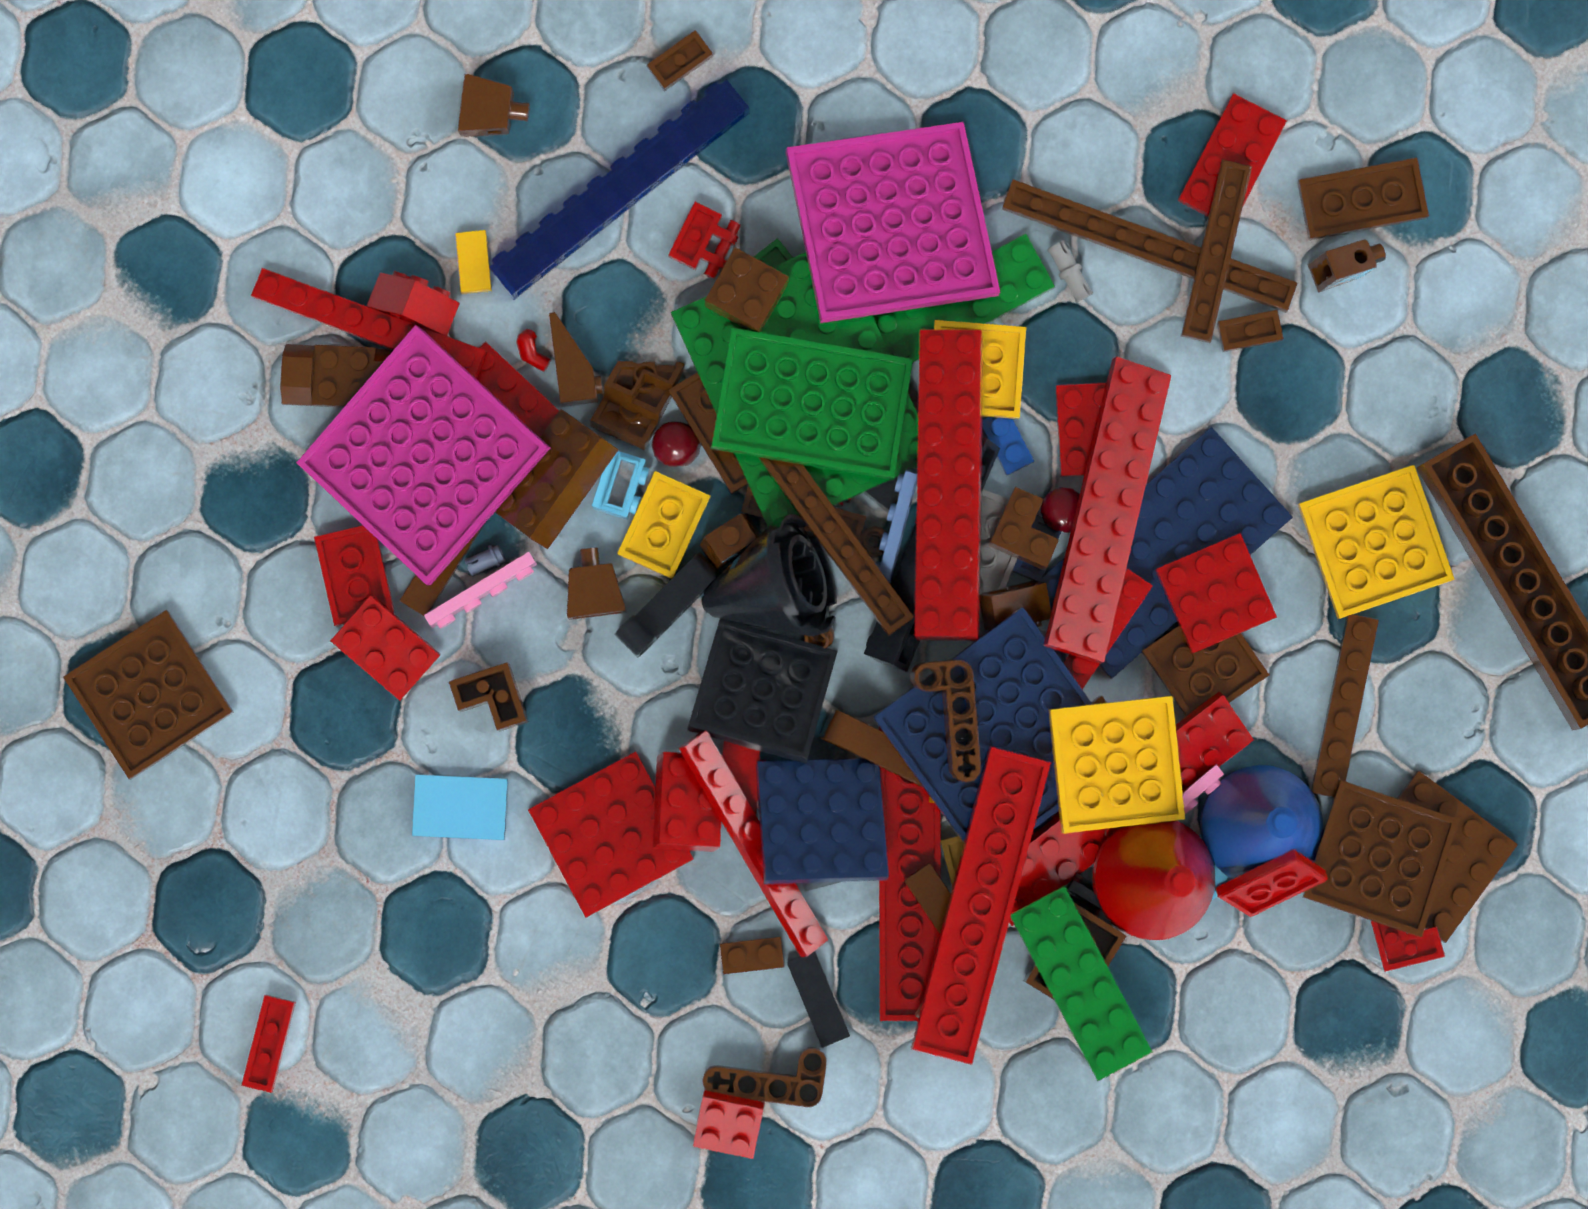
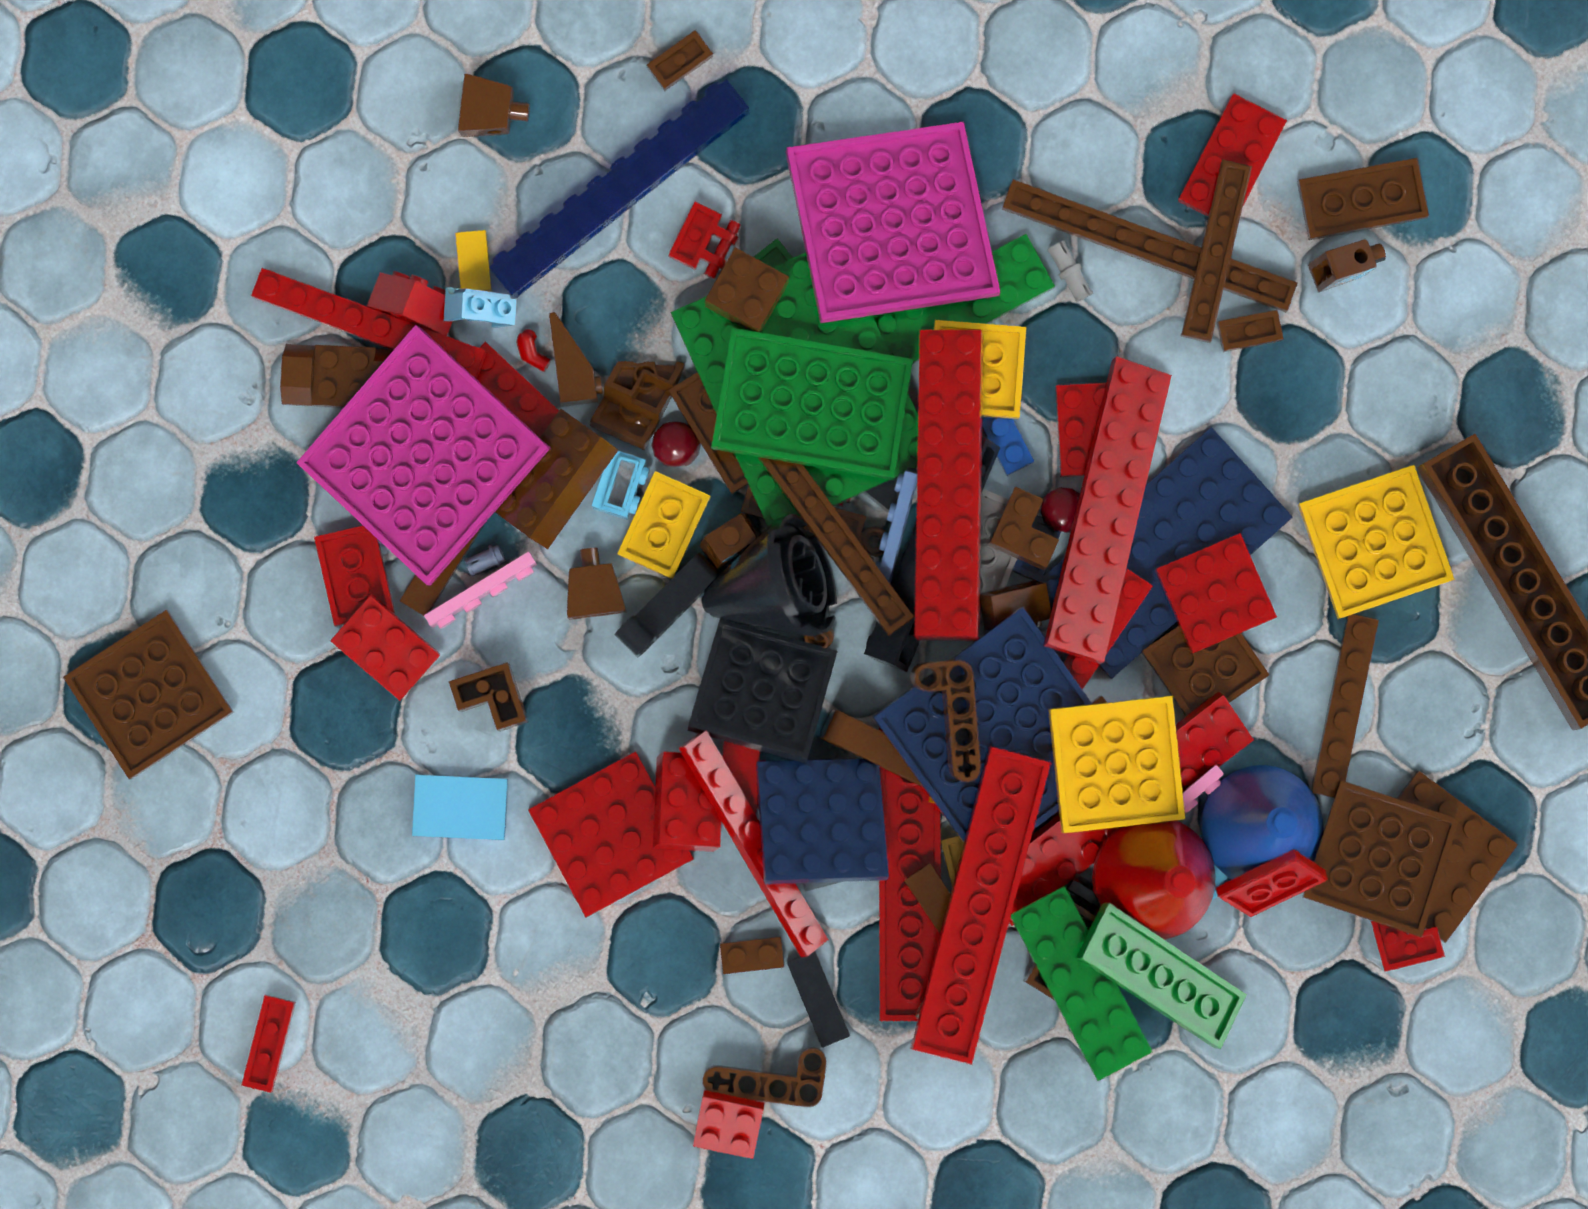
none -> medium azure window [444,287,516,328]
none -> plate [1076,903,1247,1049]

